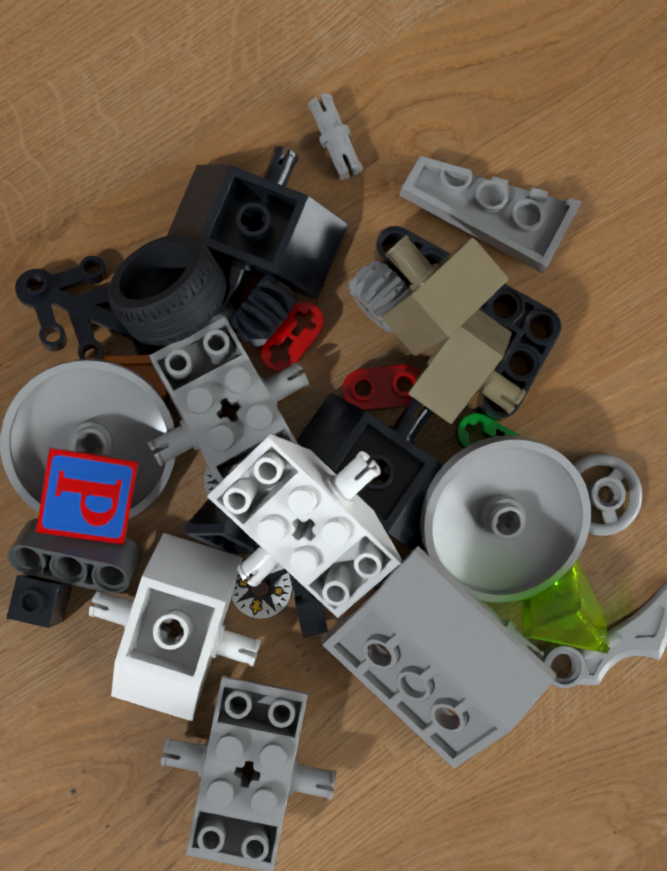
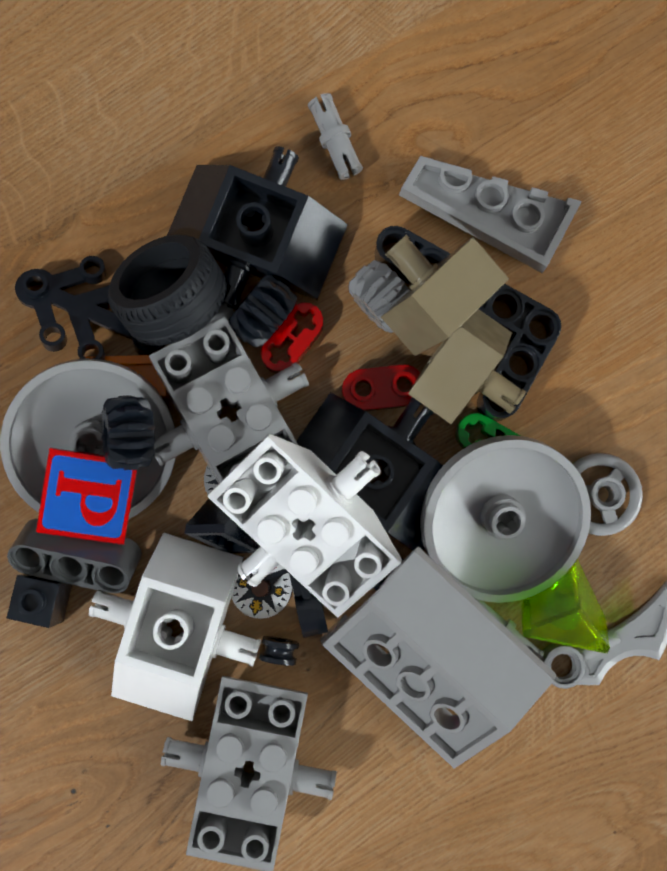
none -> black gear [101,395,156,471]
none -> black bush [259,636,299,666]

